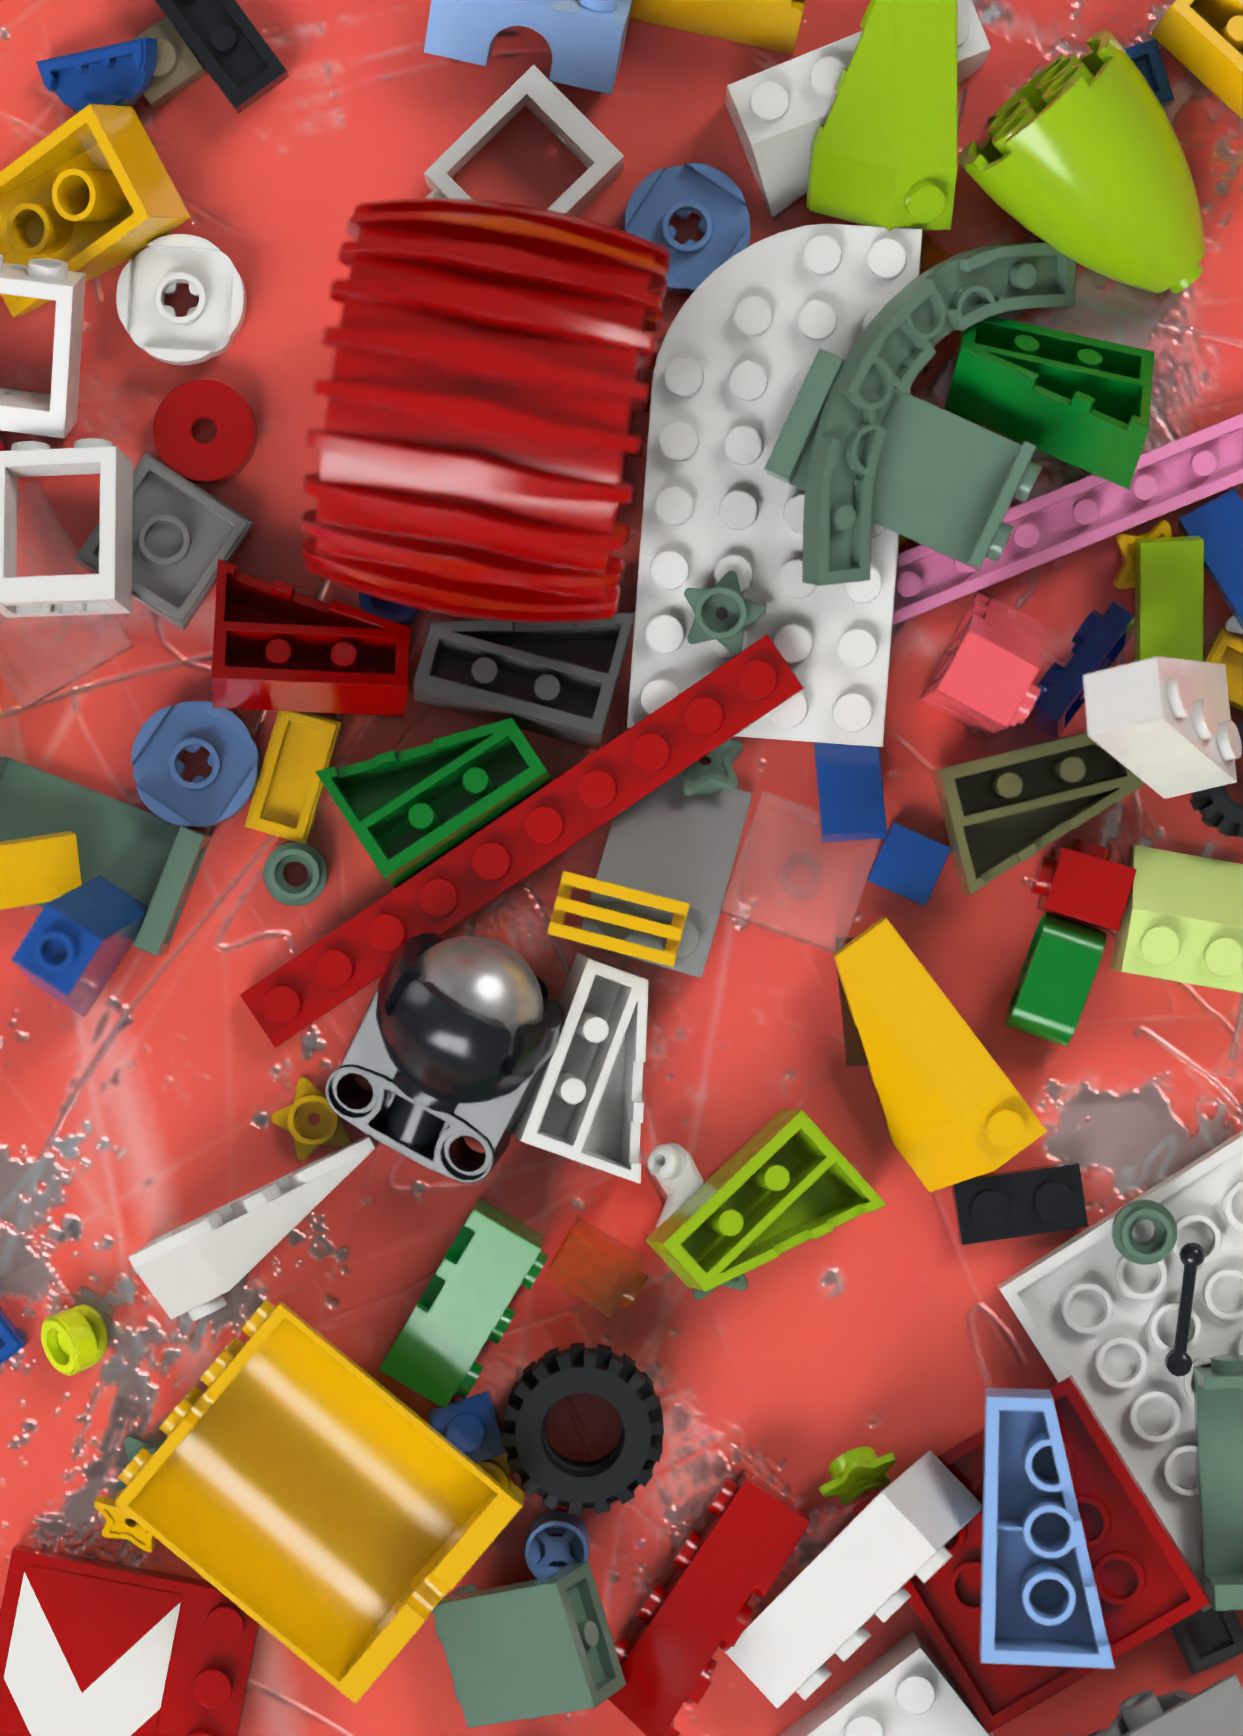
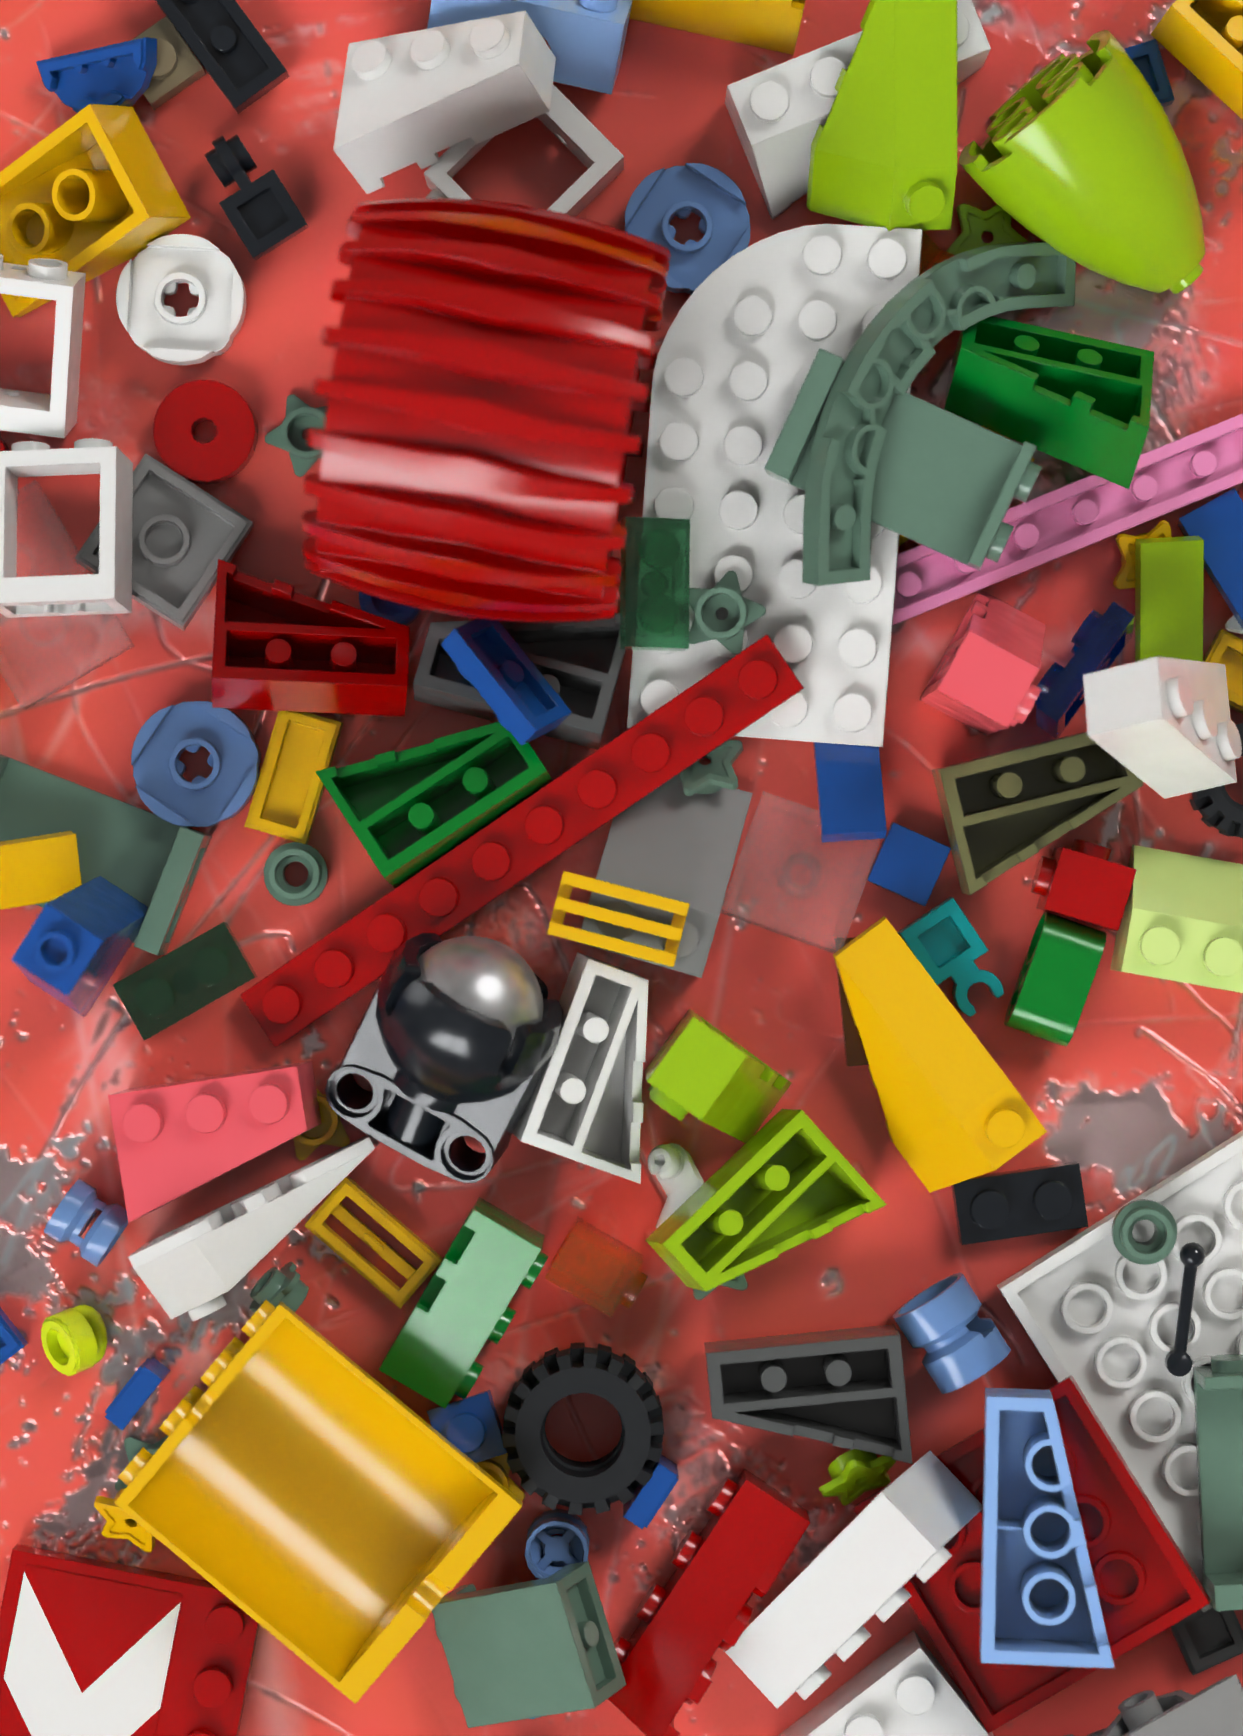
none -> medium blue wheel [44,1179,128,1267]
none -> blue tile [105,1357,171,1431]
none -> coral wedge [108,1061,322,1223]
none -> clear green plate [113,922,258,1040]
none -> black plate [204,134,309,261]
none -> sand green plate [249,1262,309,1313]
none -> sand green plate [265,394,327,477]
none -> yellow tile [304,1176,443,1308]
none -> white wedge [333,10,556,194]
none -> blue plate [440,619,572,746]
none -> clear green plate [620,517,690,651]
none -> blue tile [623,1454,679,1529]
none -> lime wedge [645,1009,792,1143]
none -> dark grey wedge [704,1324,913,1464]
none -> medium blue wheel [893,1273,1011,1394]
none -> teal plate [898,897,1004,1017]
none -> lime plate [946,203,1028,258]

